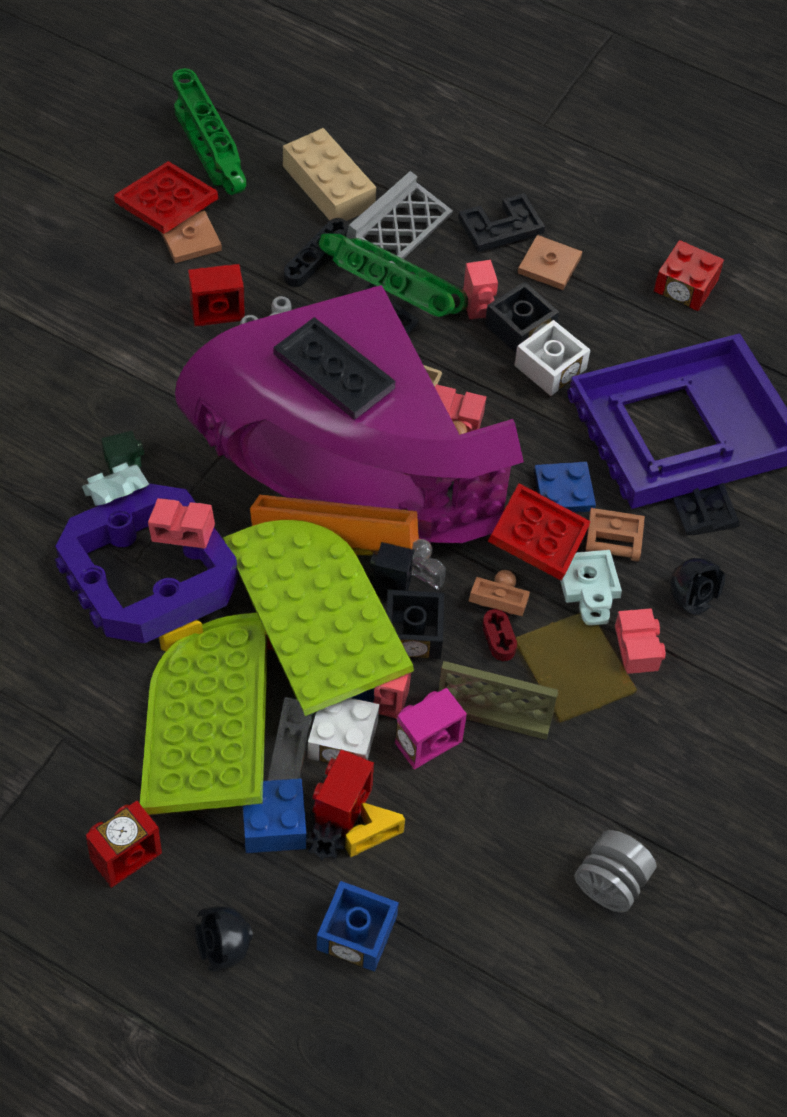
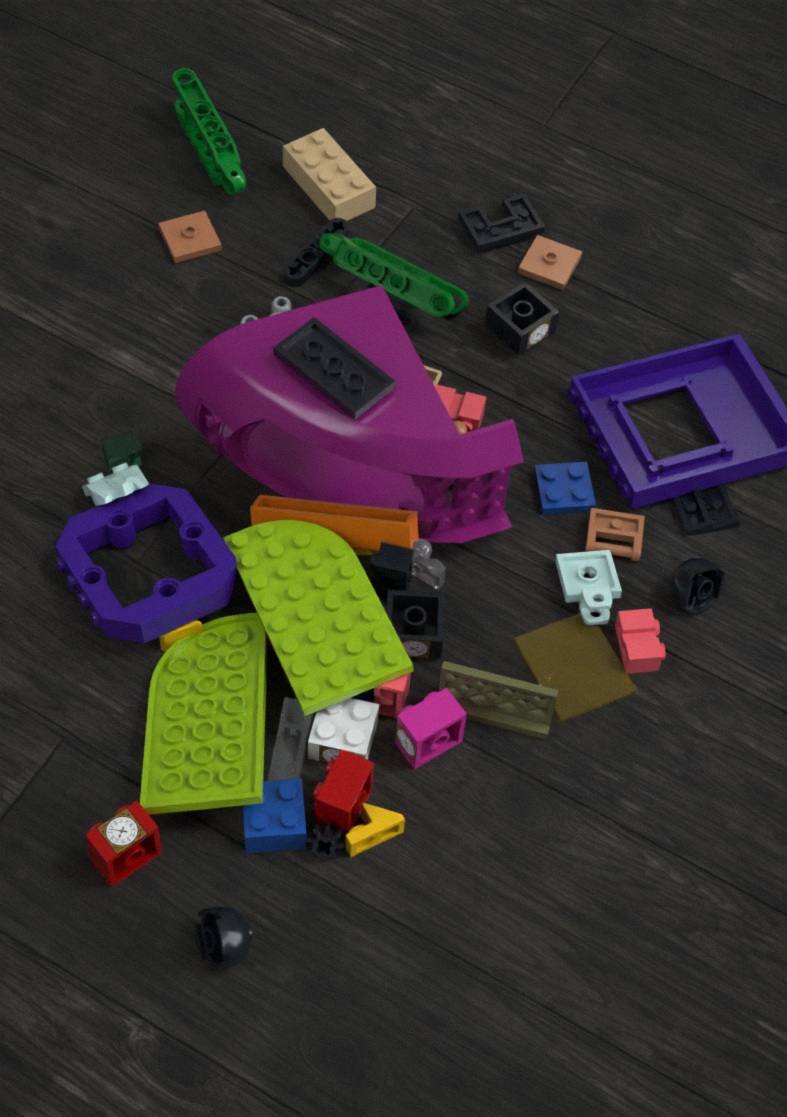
red plate [114,161,218,234] -> none
coral brick [148,498,215,549] -> none
red brick [188,264,245,326] -> none
blue brick [317,881,399,972] -> none
light grey fence [346,171,453,264] -> none
coral brick [463,260,498,319] -> none
nougat plate [469,570,530,616] -> none
dark red beam [482,609,517,661] -> none
red plate [488,483,591,581] -> none
white brick [514,320,590,396] -> none
light grey wheel [574,830,657,913] -> none
red brick [654,240,724,311] -> none

